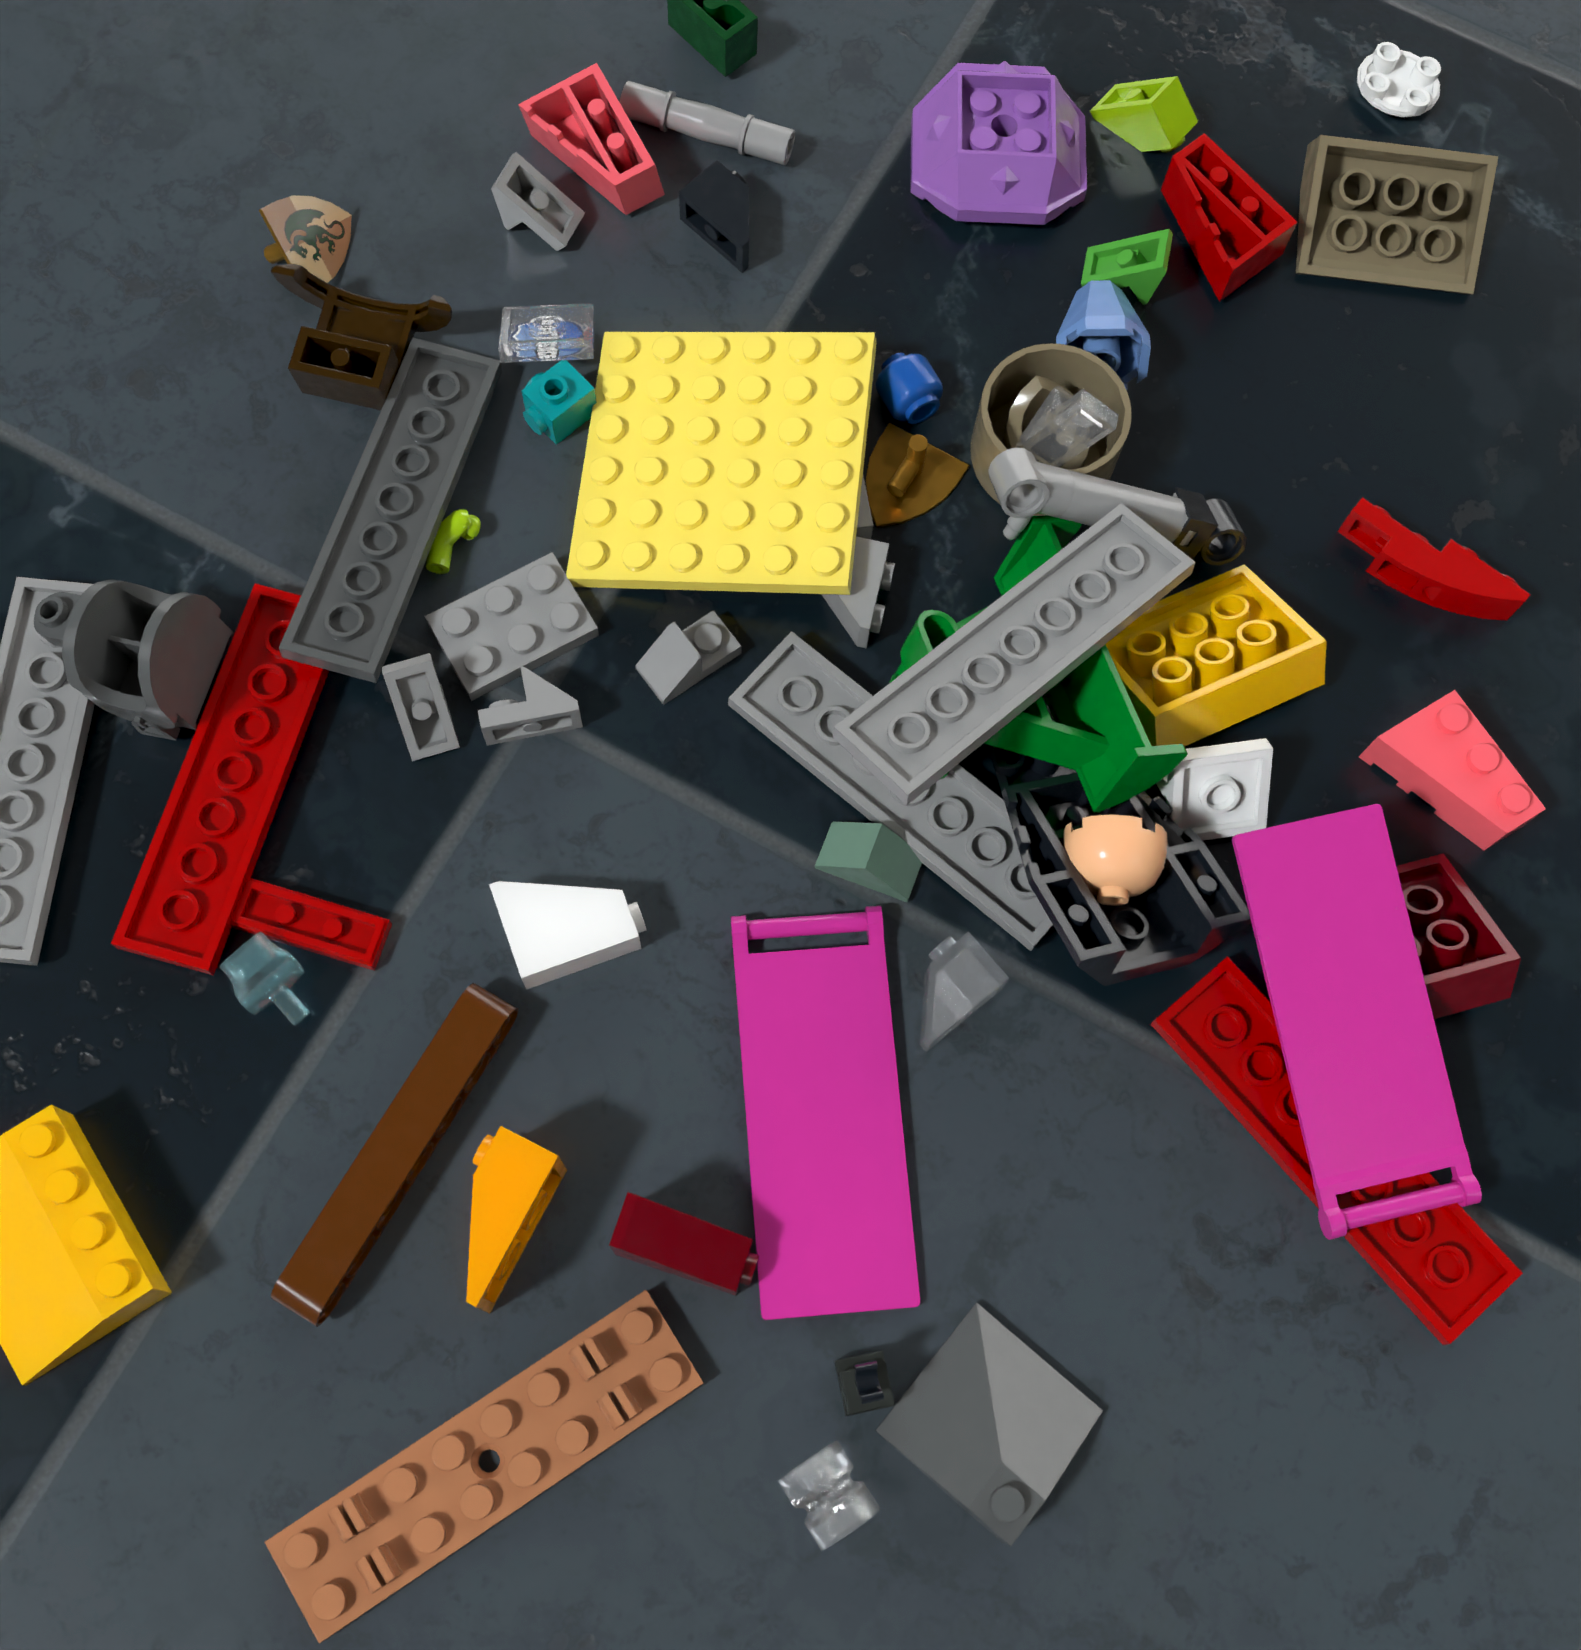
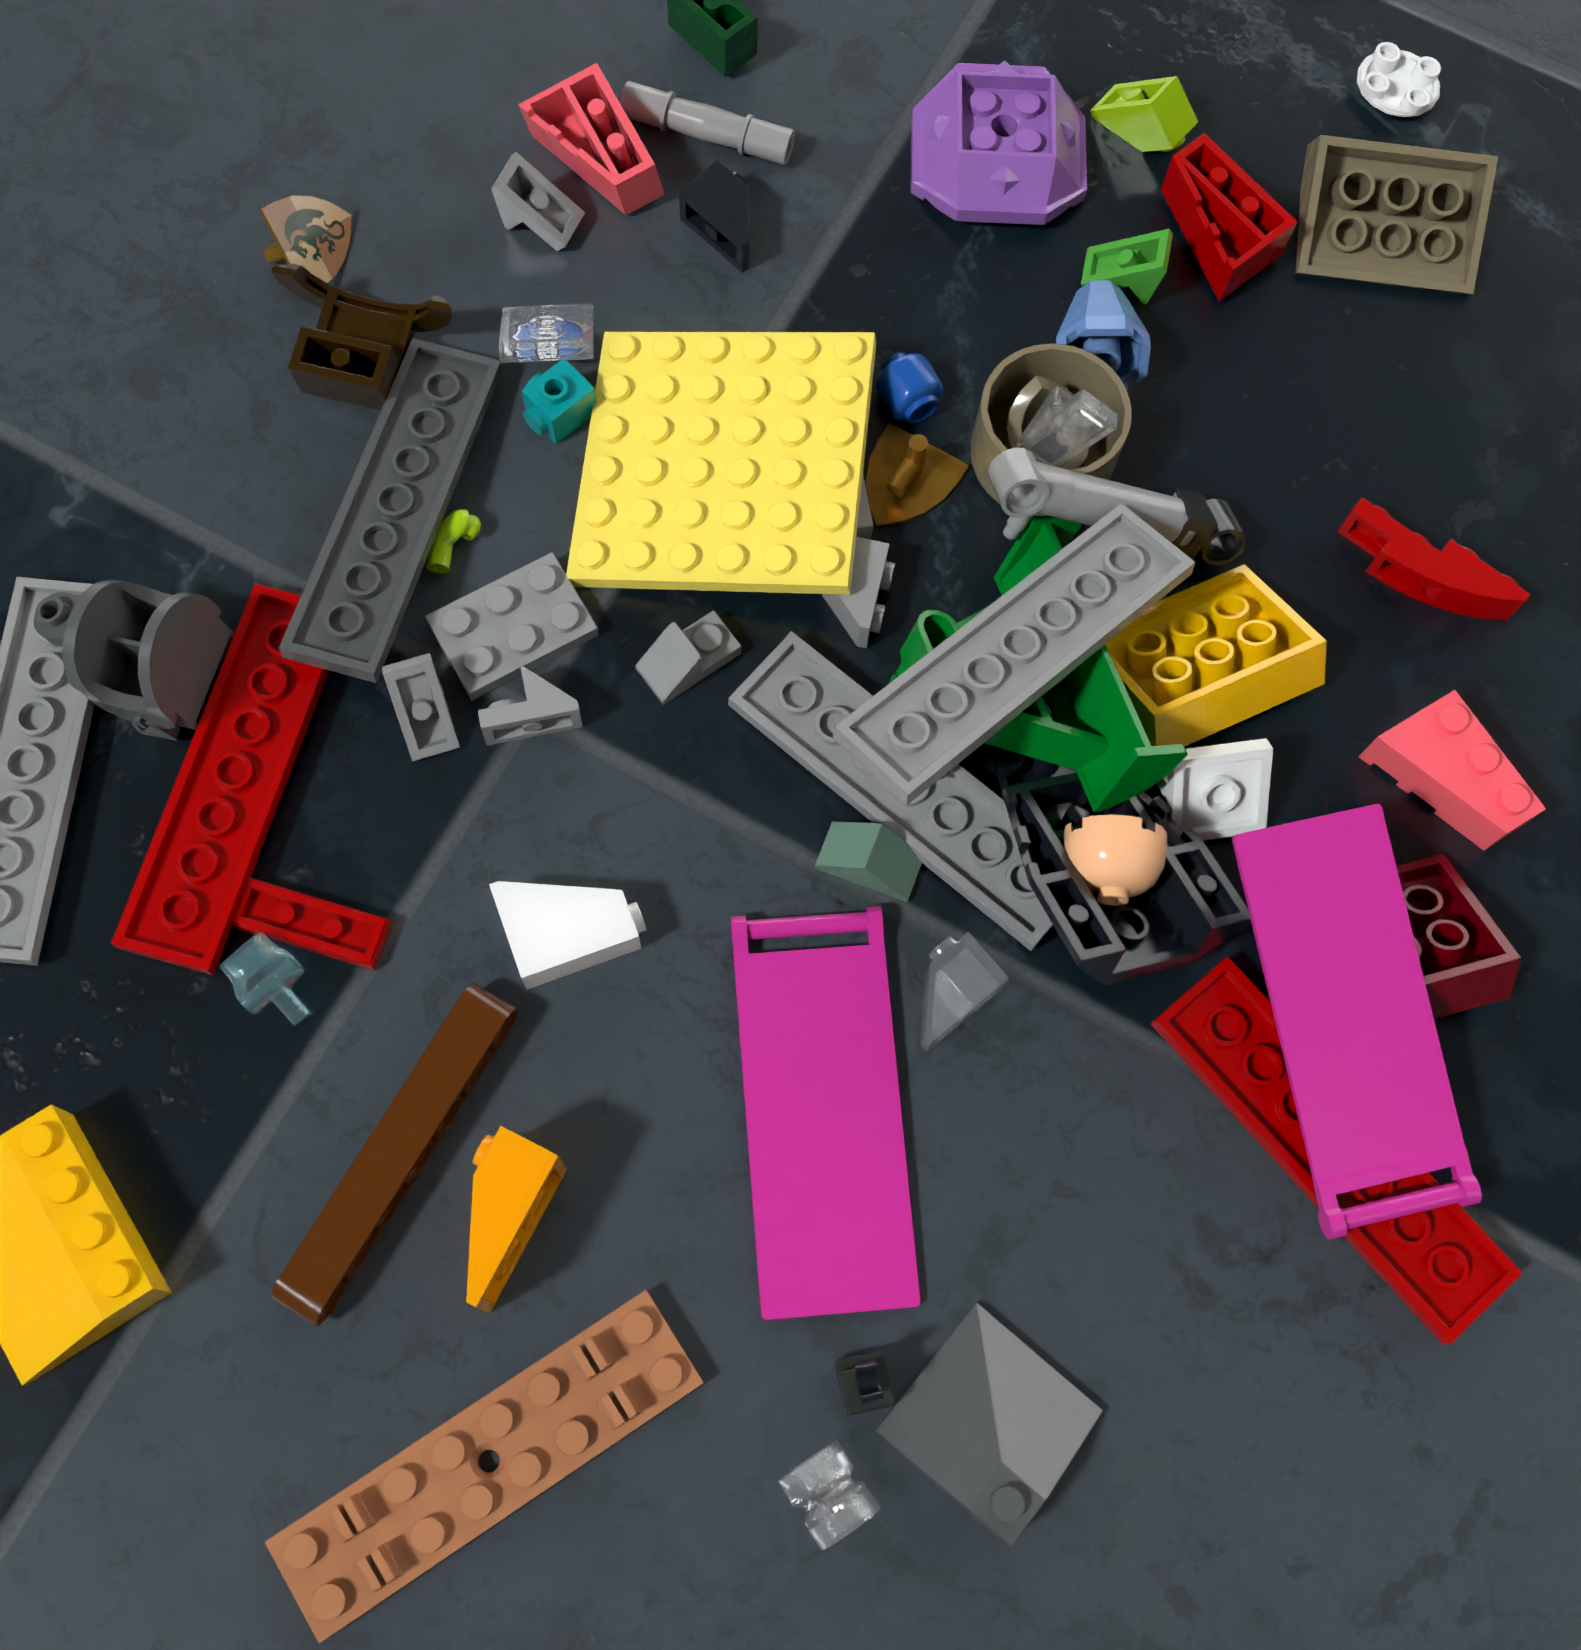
dark red slope [609,1192,759,1296] -> none

